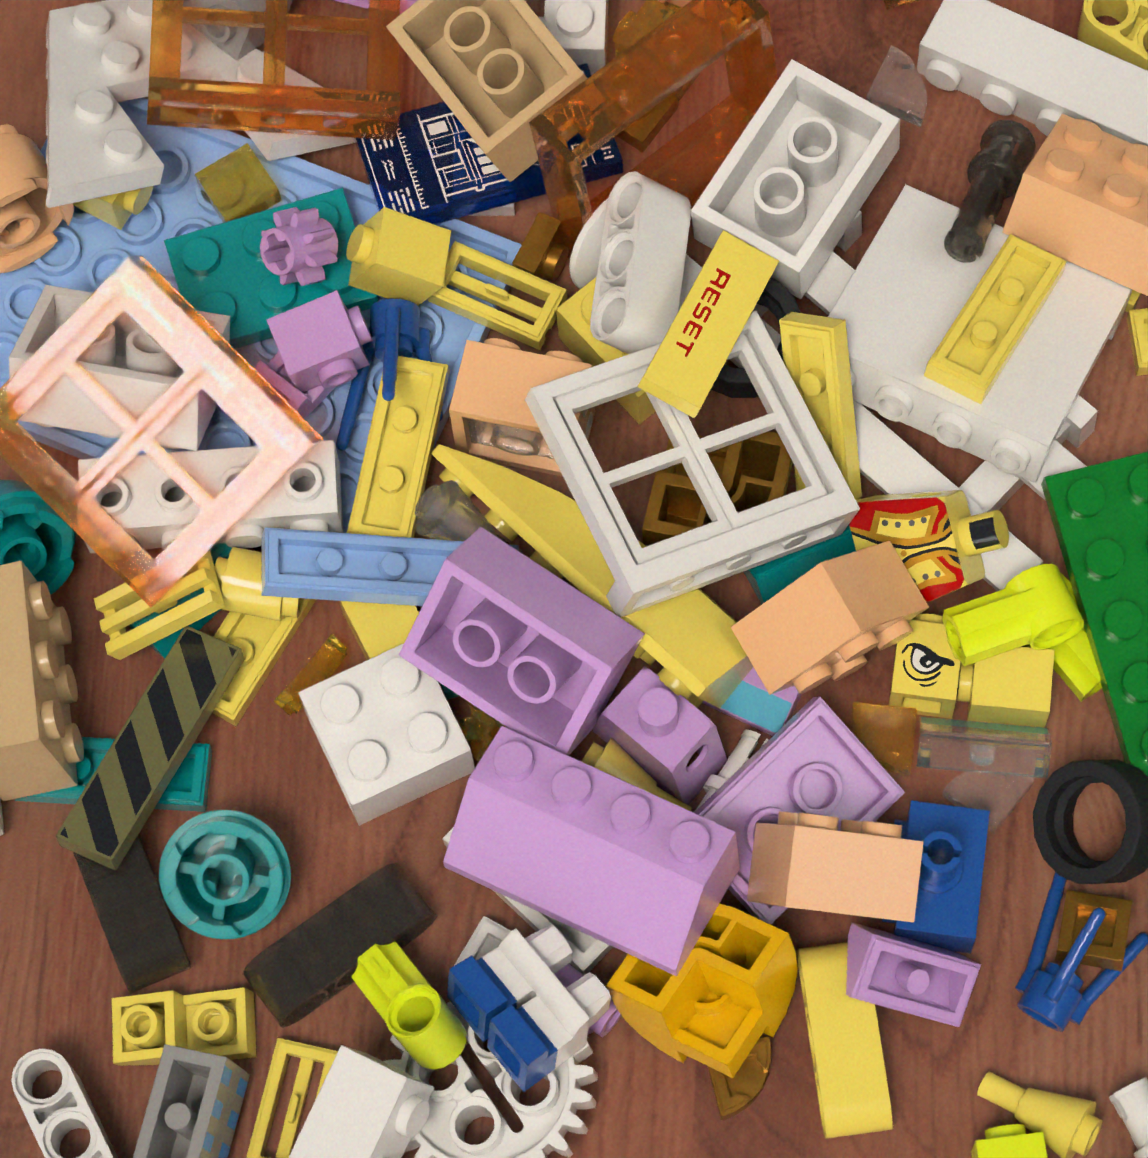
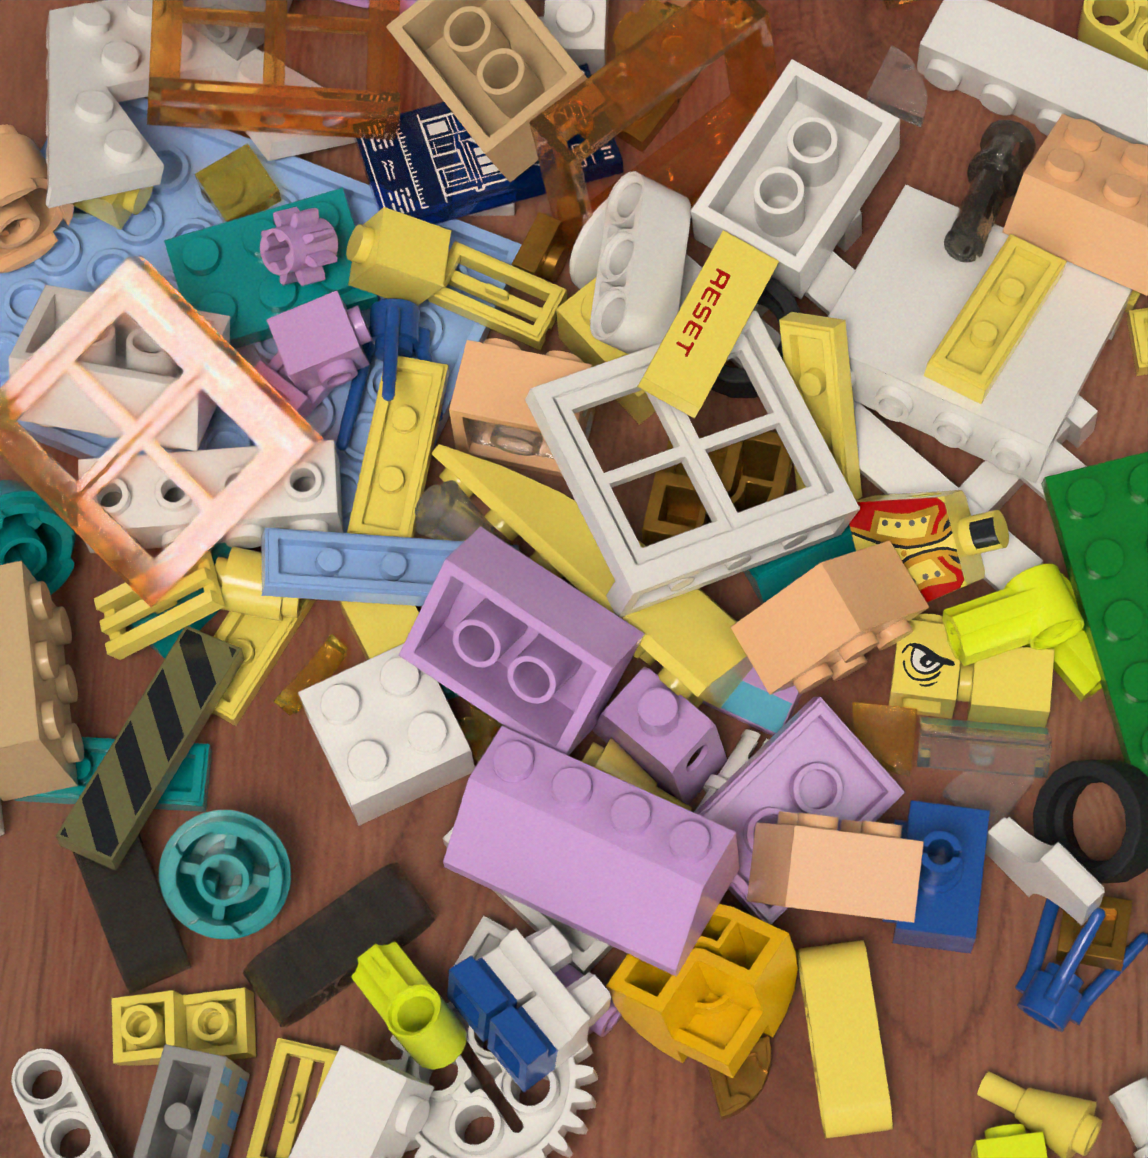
lavender slope [846,922,981,1027] -> none
none -> white tile [985,817,1105,926]

